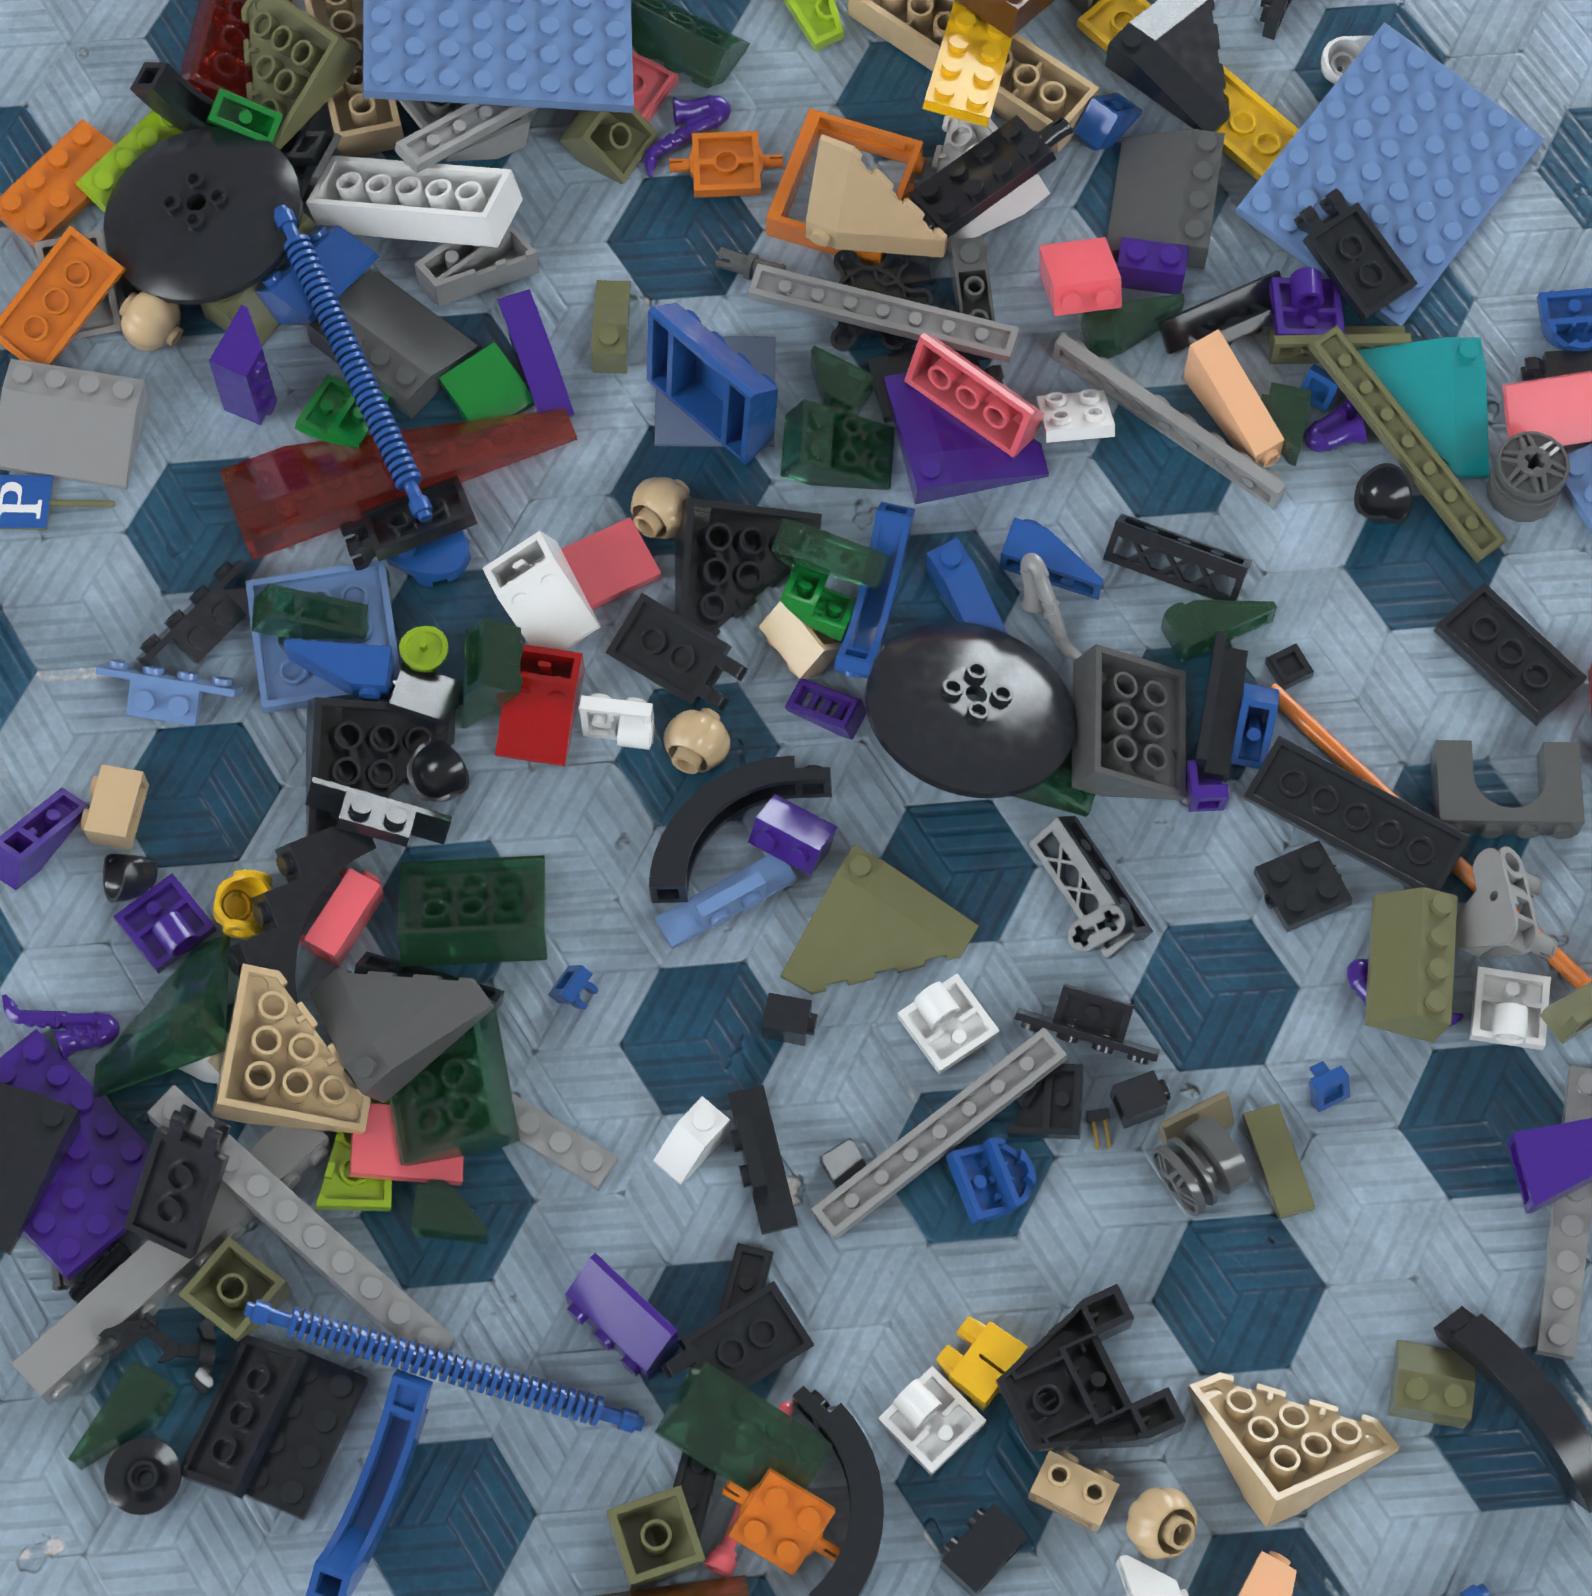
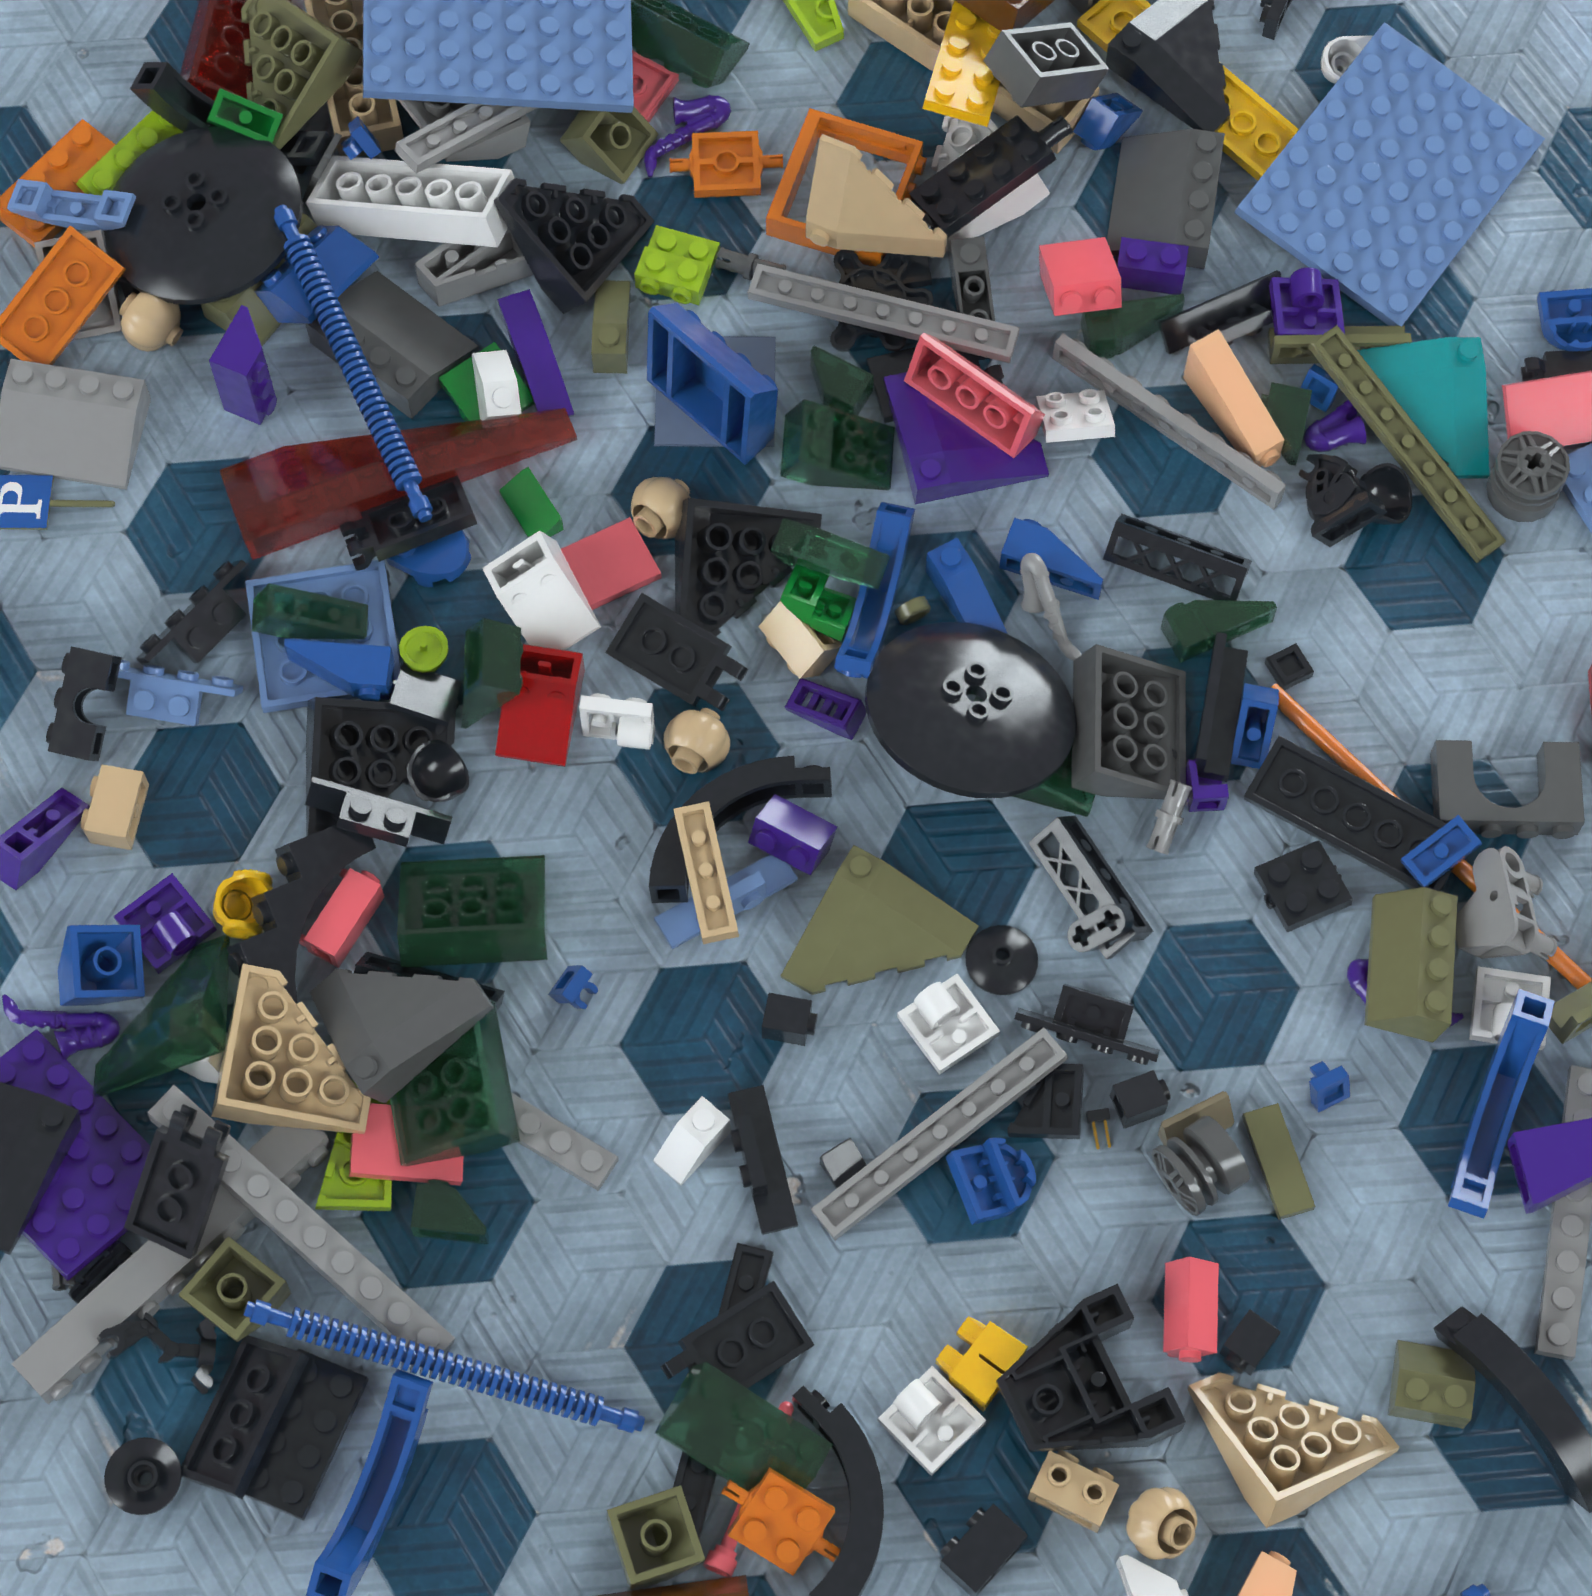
clear green slope [68,1360,177,1470] -> none
black helmet [103,853,158,903] -> none
green slope [295,374,390,448] -> none
slope [565,1253,680,1380] -> none
black tile [1294,188,1418,323] -> none
black plate [1434,582,1587,726] -> none
none -> medium blue slope [7,179,136,231]
none -> black arch [46,646,122,761]
none -> blue slope [58,925,145,1006]
none -> blue tile [341,116,381,160]
none -> white slope [472,350,521,422]
none -> black slope [493,178,654,314]
none -> green slope [499,467,564,538]
none -> lime plate [634,225,720,305]
none -> tan plate [674,801,739,944]
none -> olive tile [894,596,931,625]
none -> black dish [965,925,1038,995]
none -> dark grey brick [983,22,1109,108]
none -> light grey pin [1146,779,1192,855]
none -> coral brick [1163,1256,1219,1363]
none -> black brick [1220,1309,1281,1376]
none -> black piece [1299,454,1387,547]
none -> blue plate [1401,815,1482,888]
none -> blue arch [1448,989,1555,1219]

